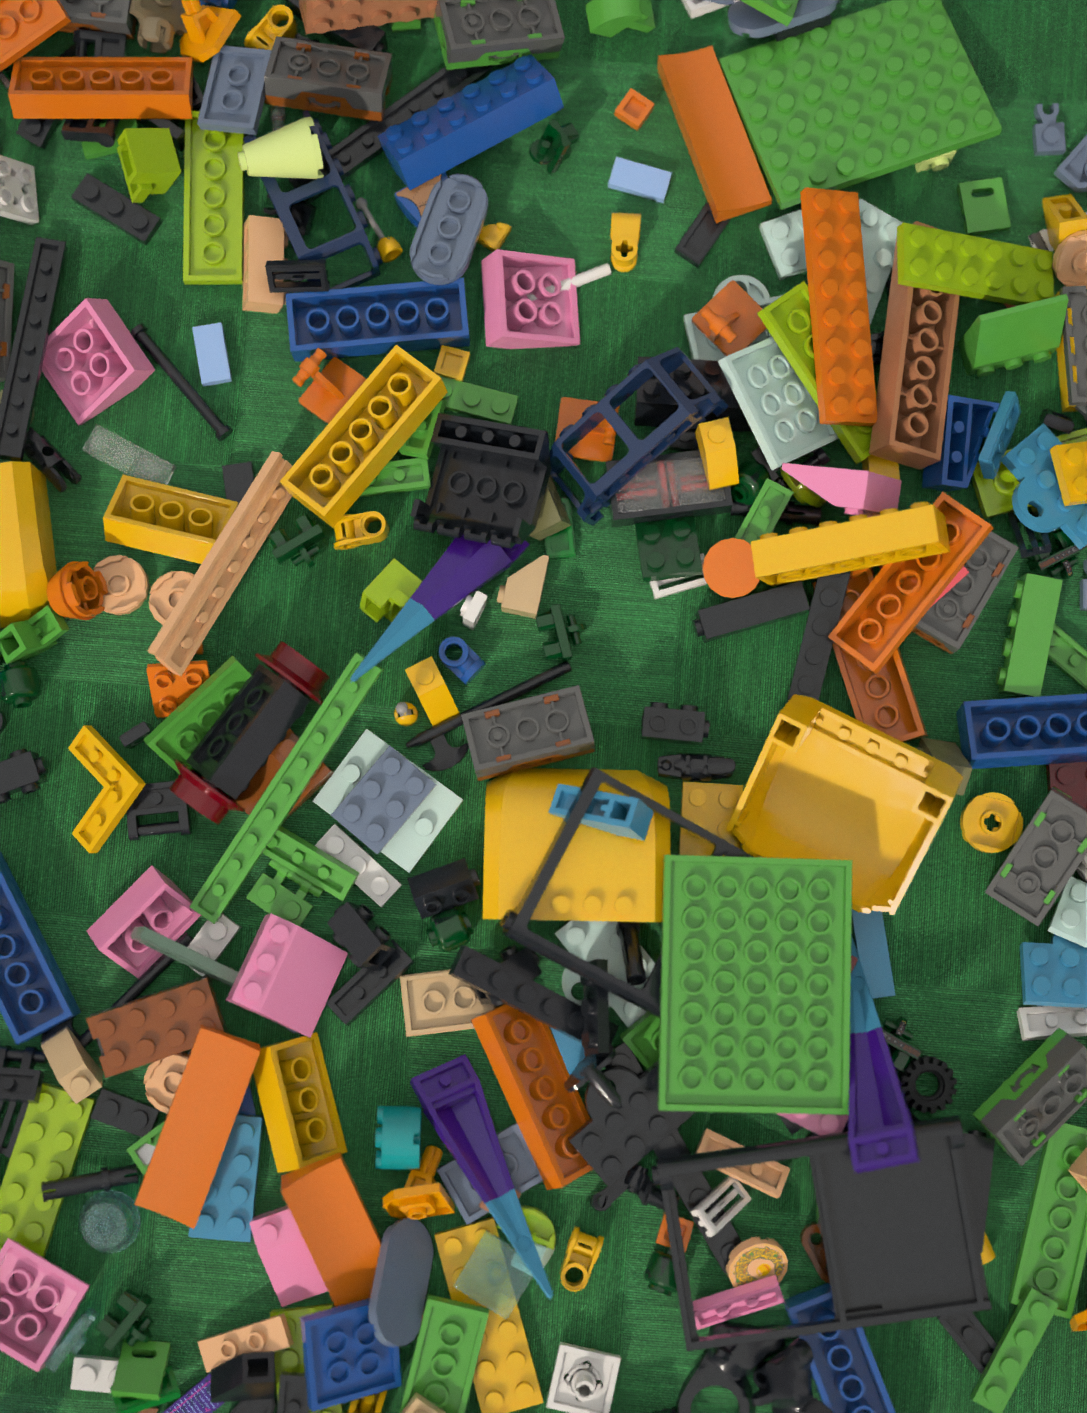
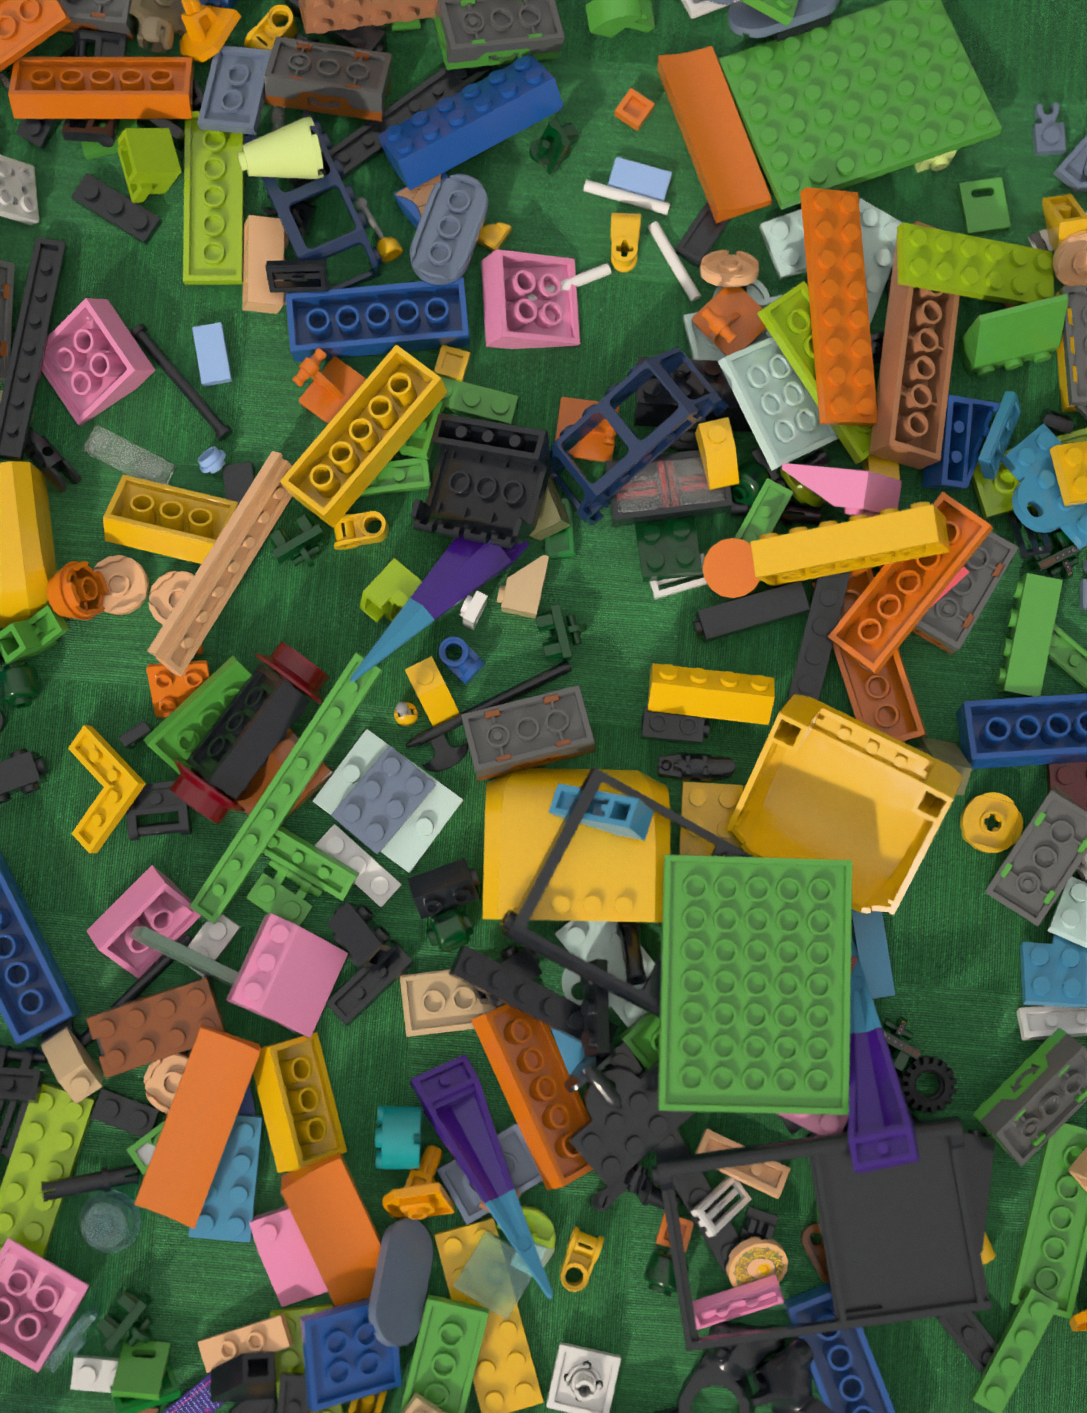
none -> light blue plate [197,446,226,474]
none -> white bar [583,179,670,215]
none -> yellow slope [647,663,775,725]
none -> white bar [648,221,701,302]
none -> light nougat tile [700,250,759,287]
none -> black tile [739,1205,779,1240]

